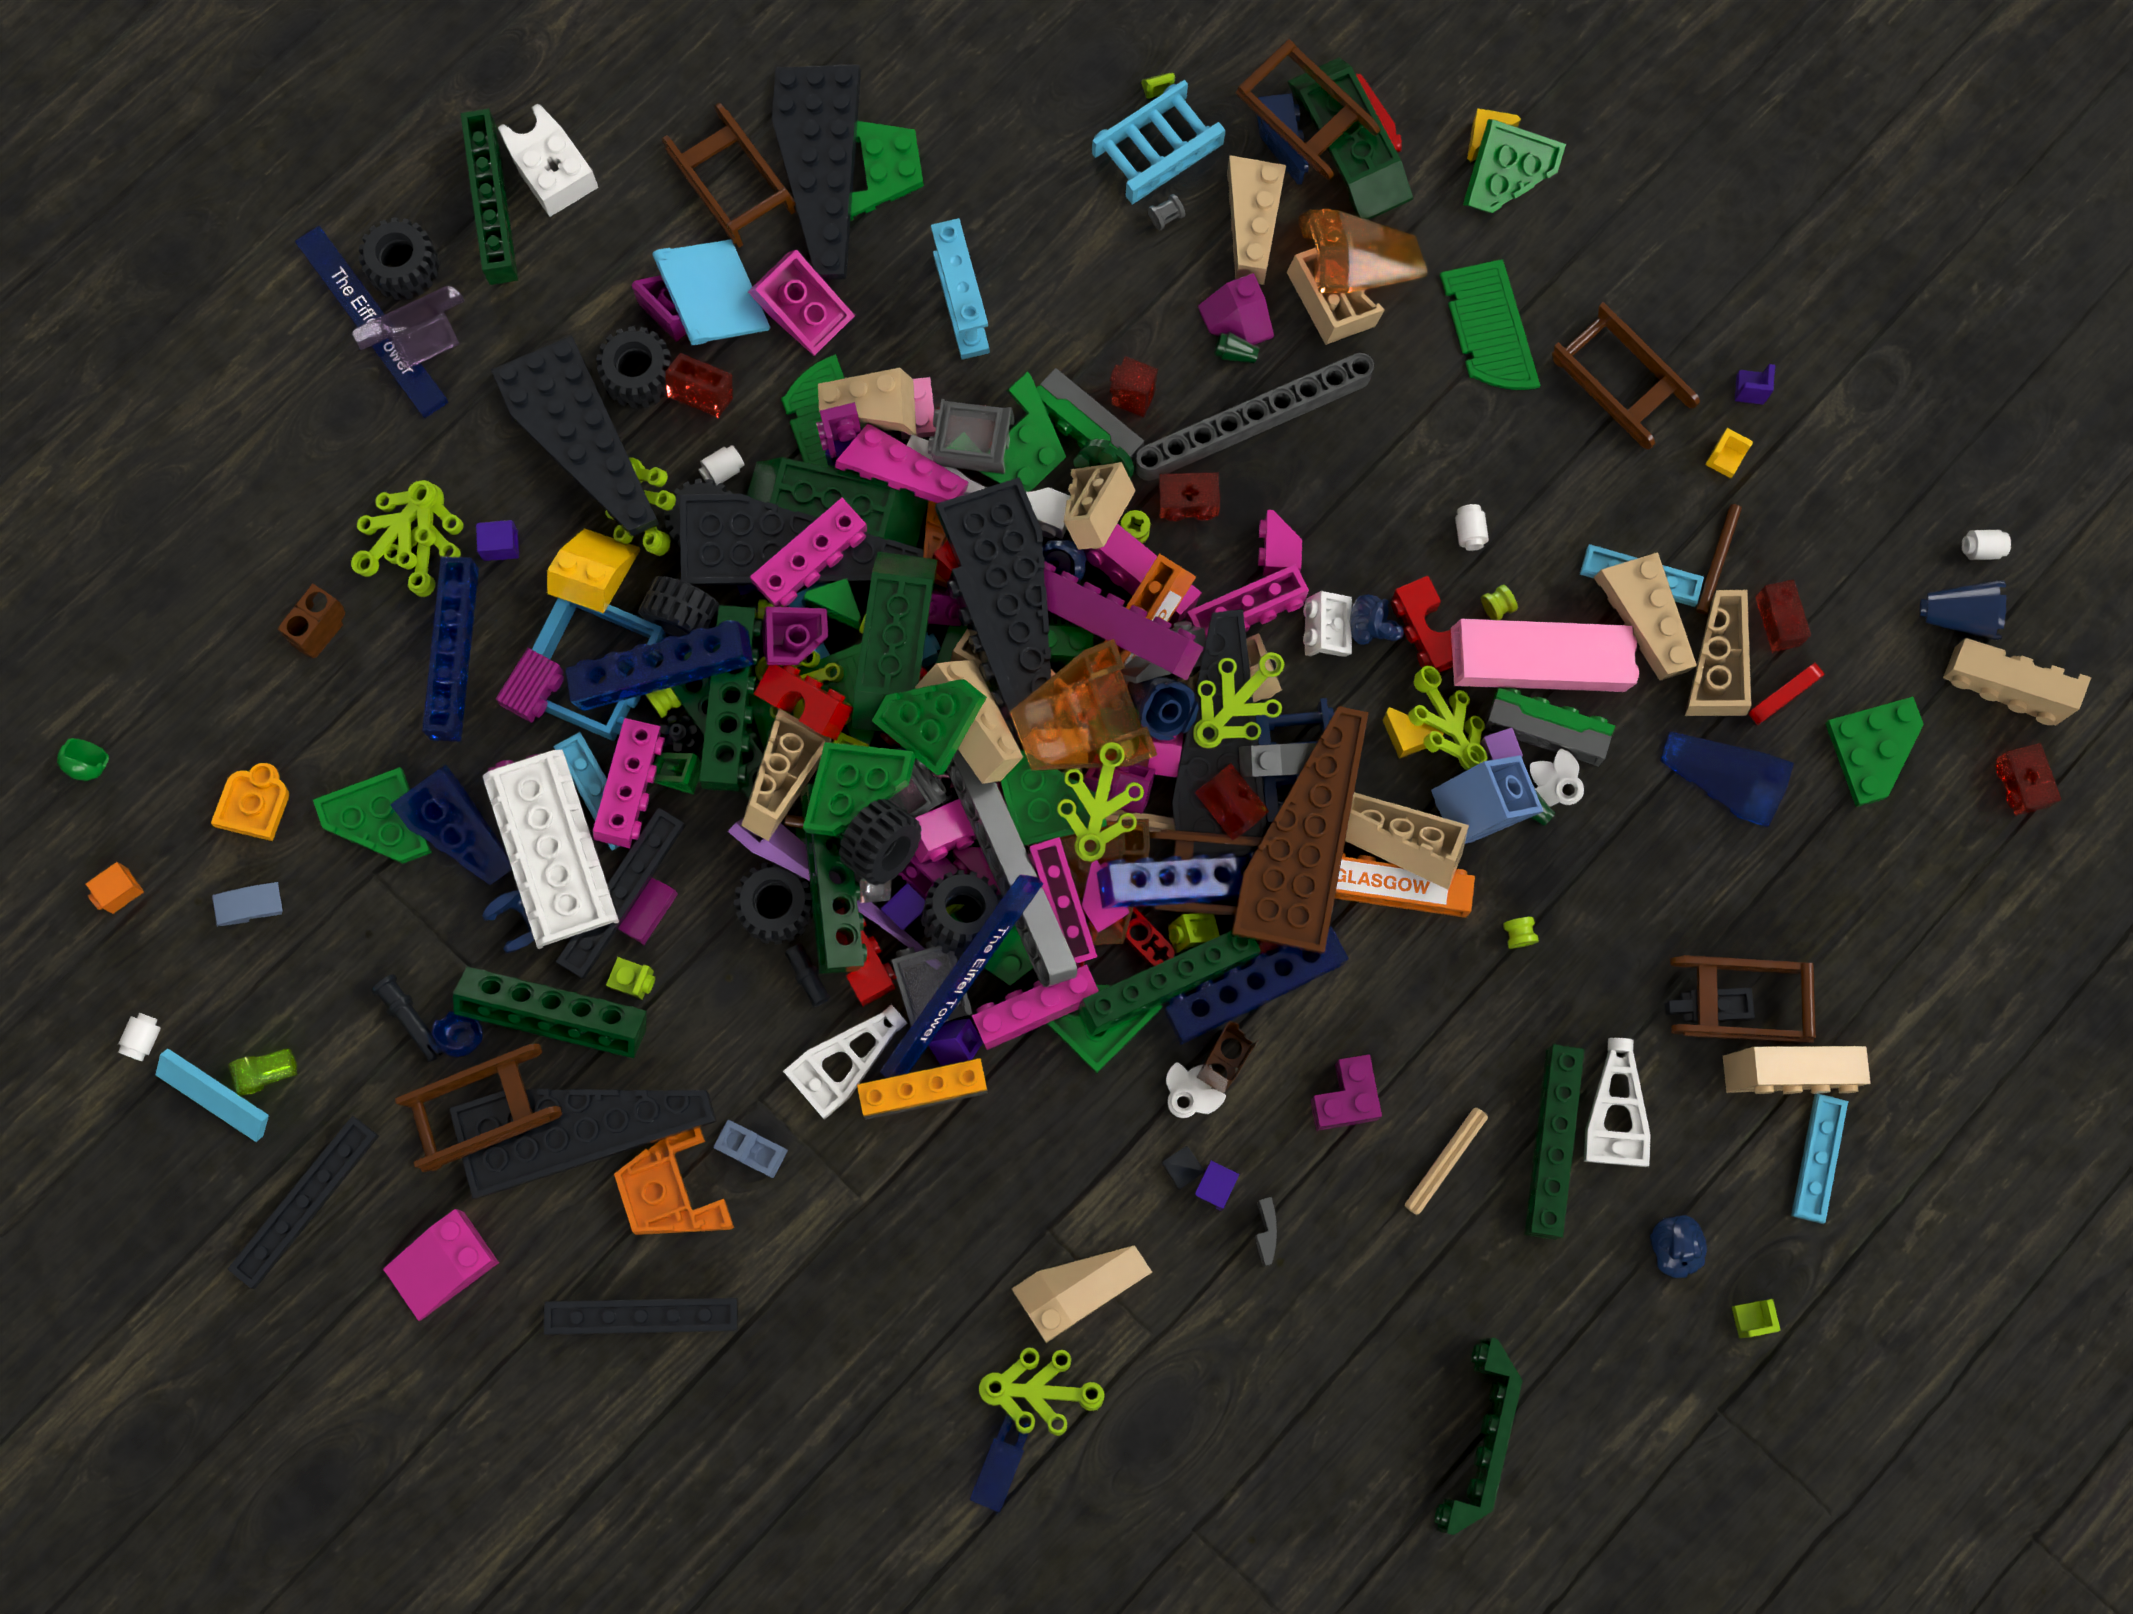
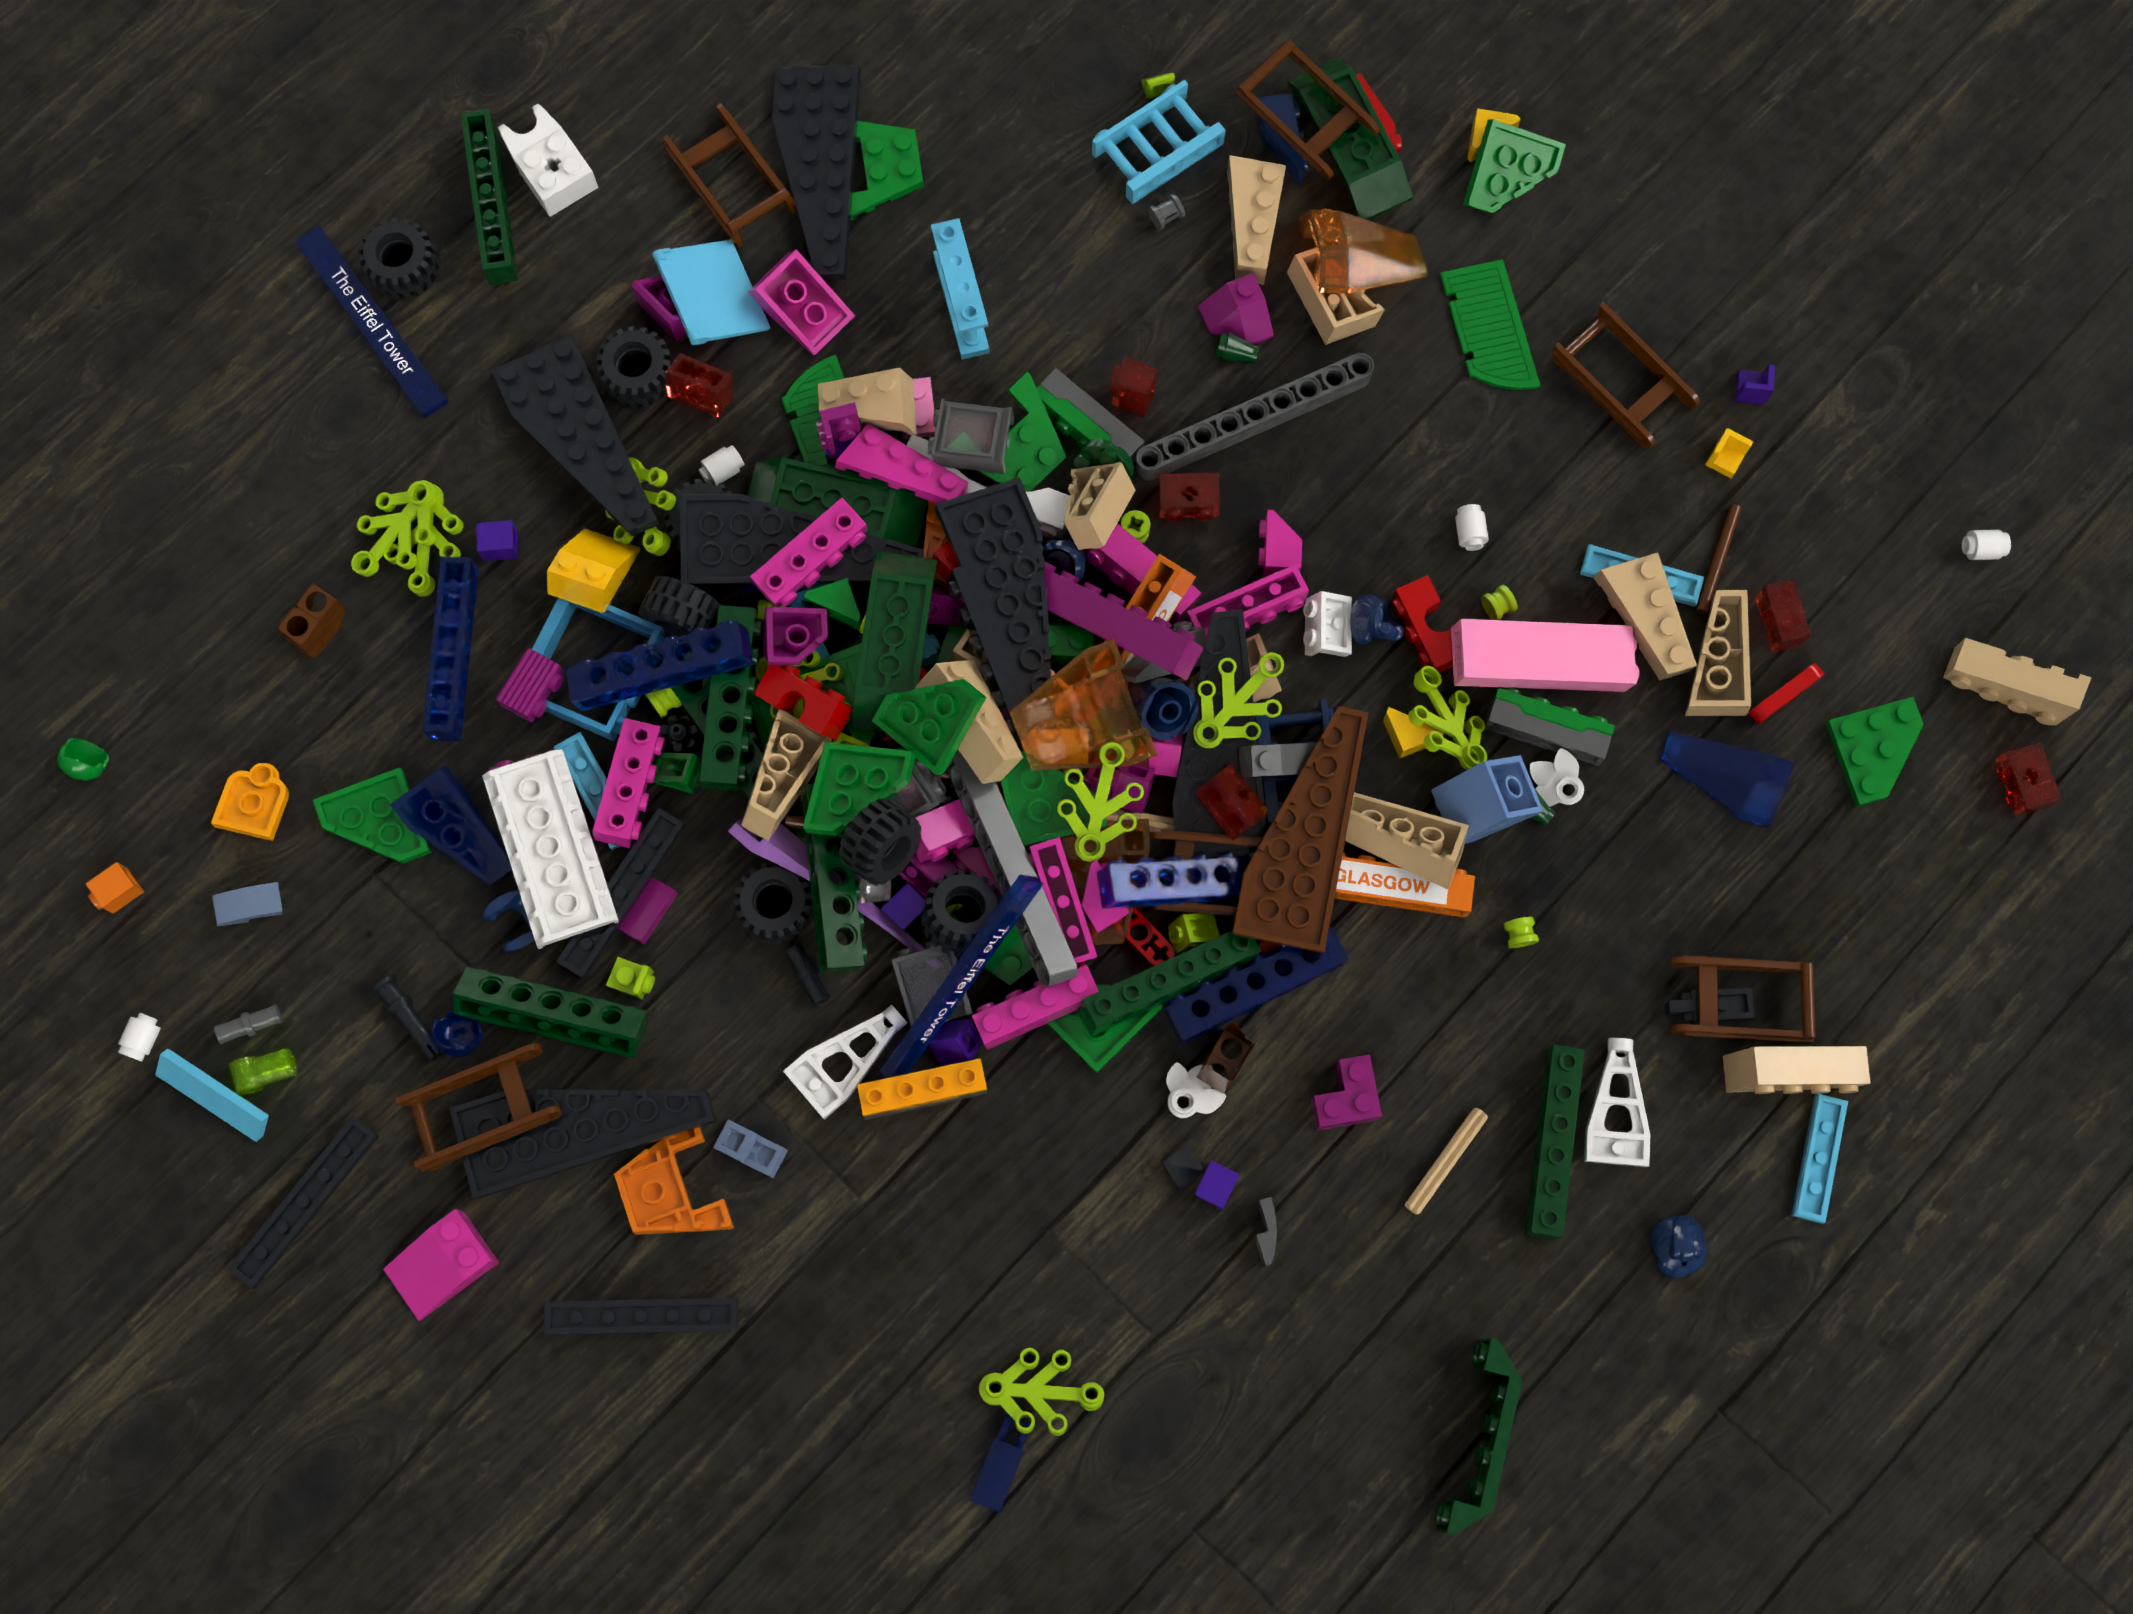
clear purple plate [352,286,464,369] -> none
red arch [835,908,897,1007] -> none
tan wedge [1012,1245,1152,1343] -> none
medium lavender piece [1480,728,1523,761] -> none
lime panel [1732,1299,1781,1338] -> none
dark blue cone [1919,580,2006,640] -> none
none -> dark grey pin [214,1004,283,1044]

